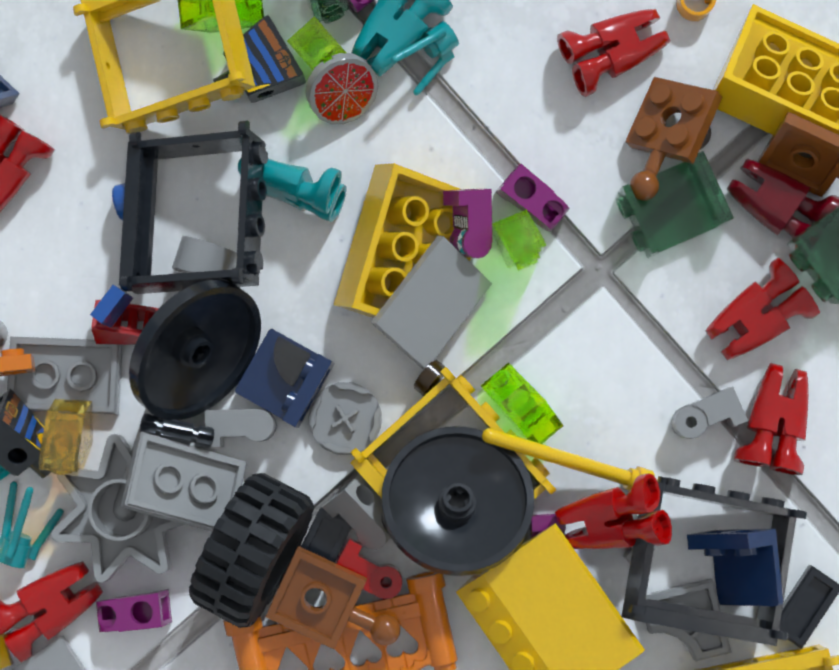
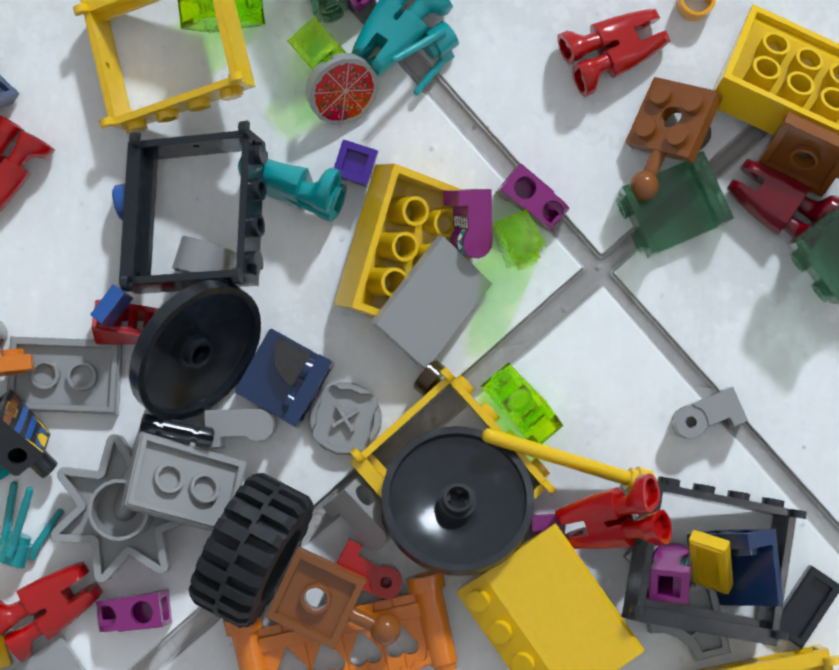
clear yellow slope [39,399,93,475] -> none
torso [212,15,306,103] -> none
black tile [301,507,352,591] -> none
red piece [705,258,820,360] -> none
red piece [733,363,809,475] -> none
none -> dark purple tile [334,139,379,188]
none -> magenta leg [649,543,691,604]
none -> yellow tile [688,530,733,594]

